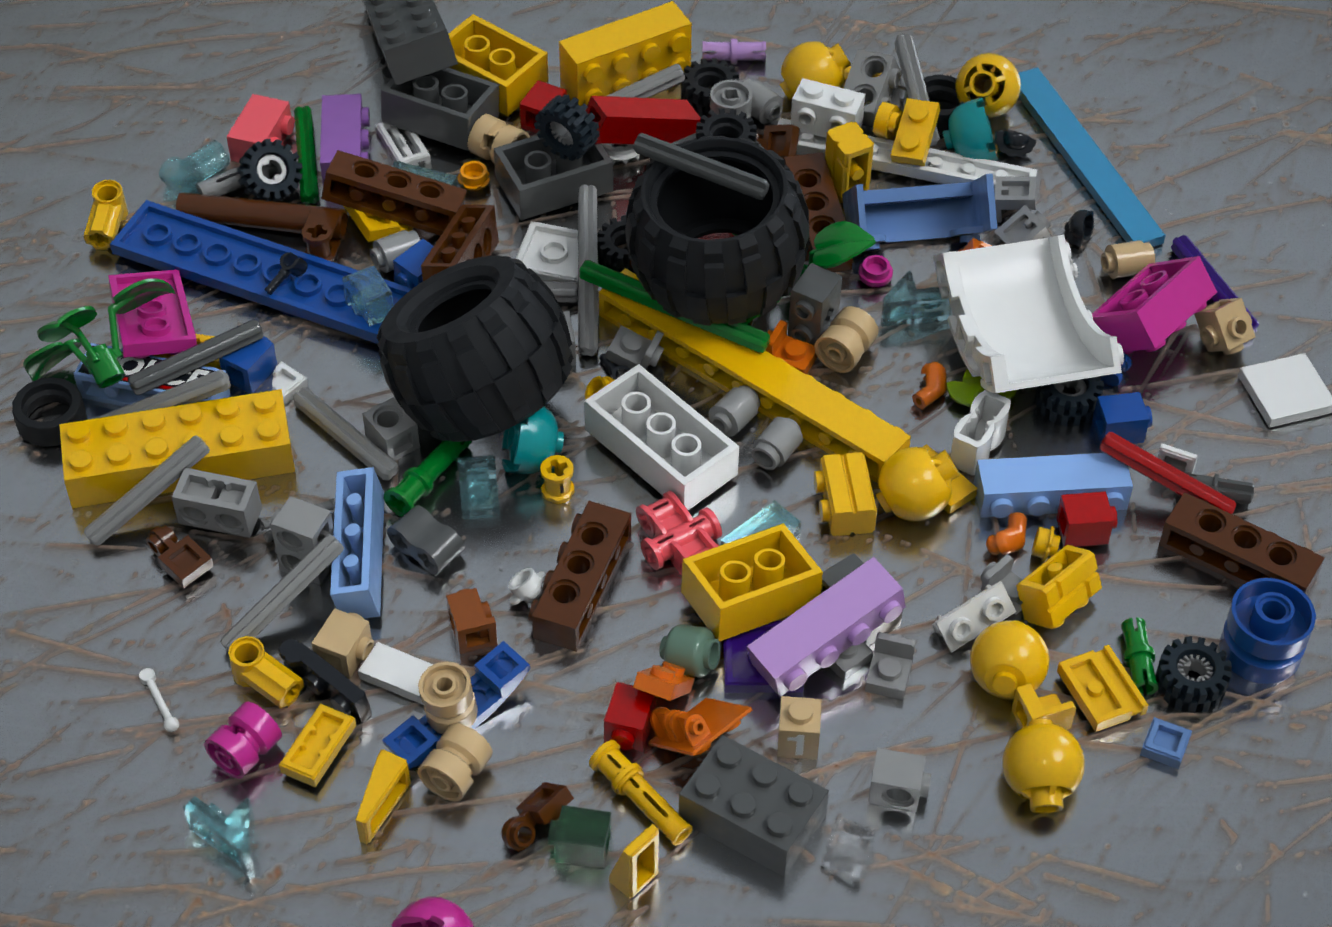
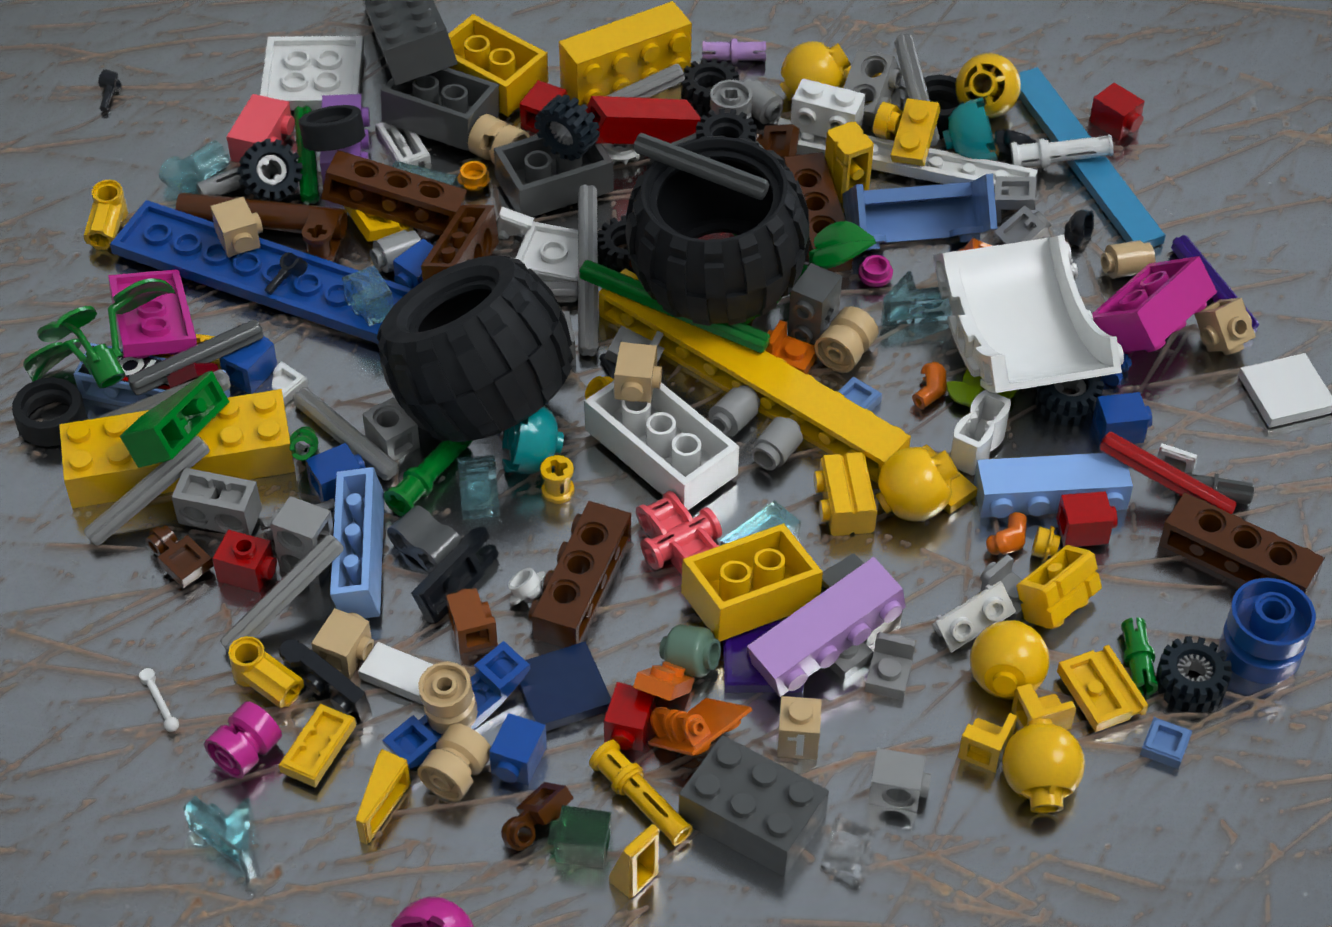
none -> black hand [98,69,122,112]
none -> green slope [120,371,229,468]
none -> dark red tile [167,363,219,389]
none -> tan brick [211,196,263,257]
none -> red brick [212,530,277,593]
none -> white plate [260,36,364,111]
none -> green pin [290,426,319,460]
none -> black tyre [298,105,366,152]
none -> blue brick [305,443,366,503]
none -> black hinge [411,526,499,624]
none -> blue brick [489,713,547,786]
none -> white tile [496,207,534,239]
none -> dark blue tile [518,641,611,731]
none -> tan brick [614,342,662,403]
none -> medium blue tile [838,376,882,411]
none -> yellow panel [958,713,1017,773]
none -> white pin [1011,135,1114,168]
none -> red brick [1089,82,1145,141]

